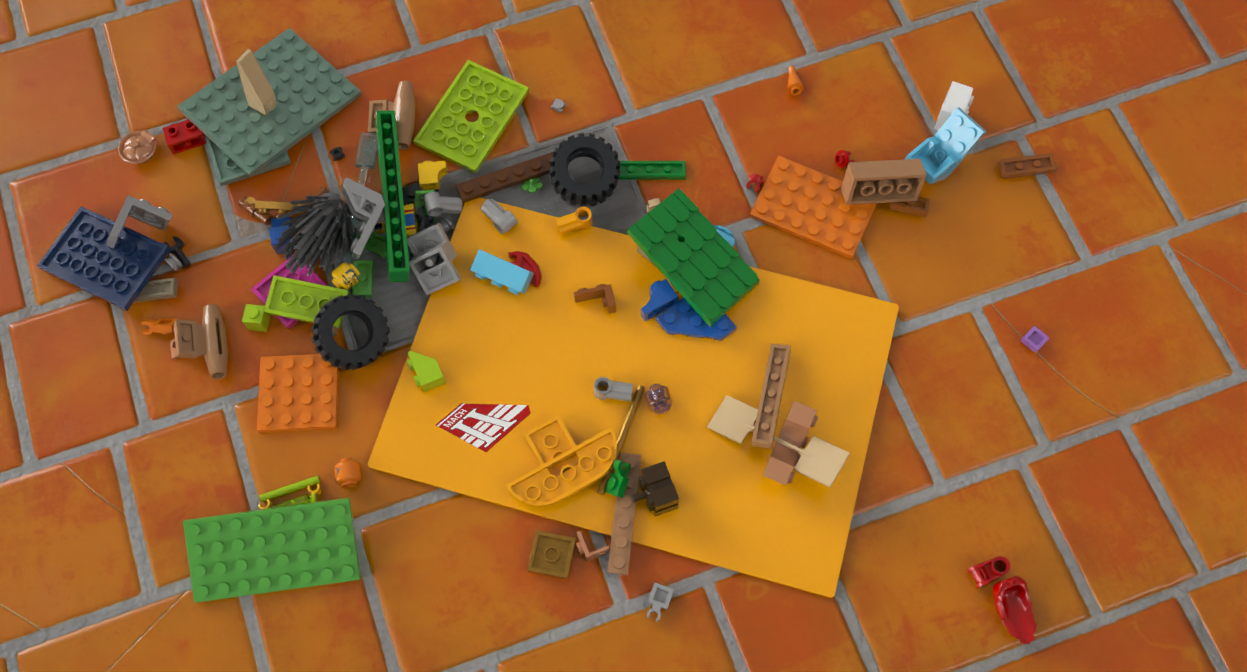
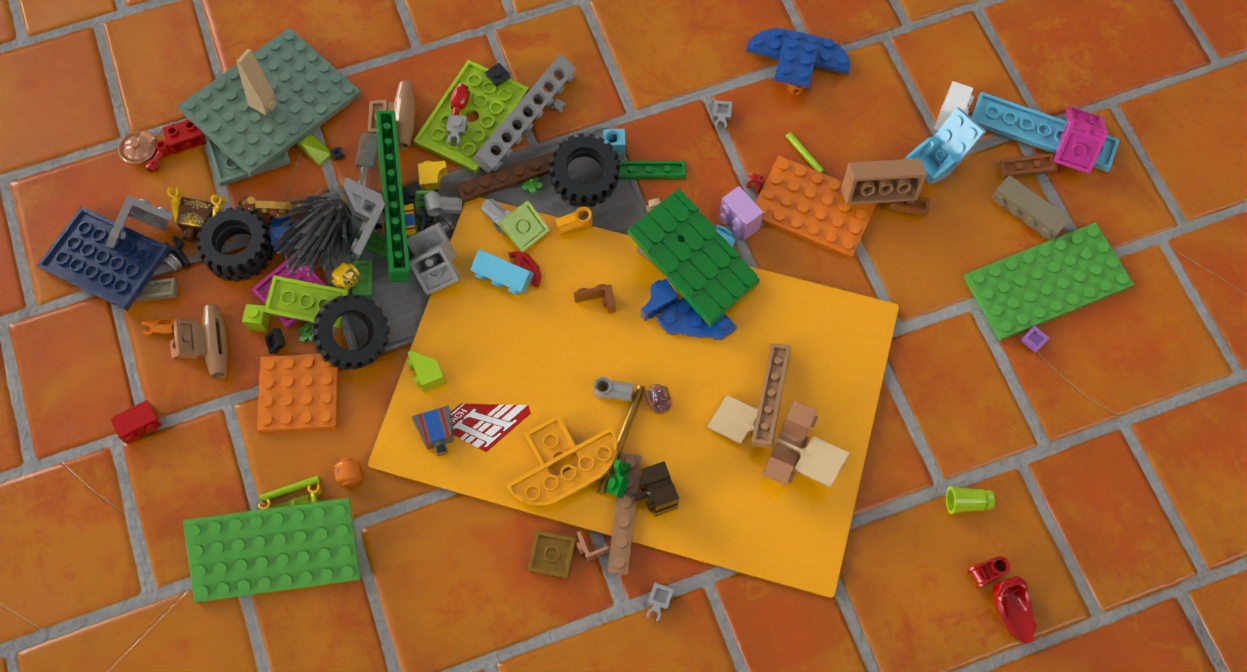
red plate [835,150,855,168] -> none
none -> red brick [110,400,162,444]
none -> red bar [144,140,172,173]
none -> torso [167,187,226,242]
none -> black tyre [196,207,275,282]
none -> black plate [265,328,286,354]
none -> lime slope [296,133,332,166]
none -> bright green plant [297,322,313,342]
none -> torso [412,405,454,456]
none -> light grey plate [446,115,468,146]
none -> red plant [450,84,470,116]
none -> light grey brick [472,54,576,174]
none -> black plate [485,63,511,88]
none -> lime tile [498,200,550,252]
none -> medium azure brick [602,129,625,154]
none -> light grey plate [713,100,732,131]
none -> lavender brick [719,186,763,241]
none -> blue plate [746,28,850,89]
none -> lime bar [786,132,825,173]
none -> lime plant [946,486,995,514]
none -> bright green plate [963,222,1134,342]
none -> medium azure plate [971,92,1120,172]
none -> dark tan brick [992,175,1071,240]
none -> dark pink bracket [1054,106,1108,174]

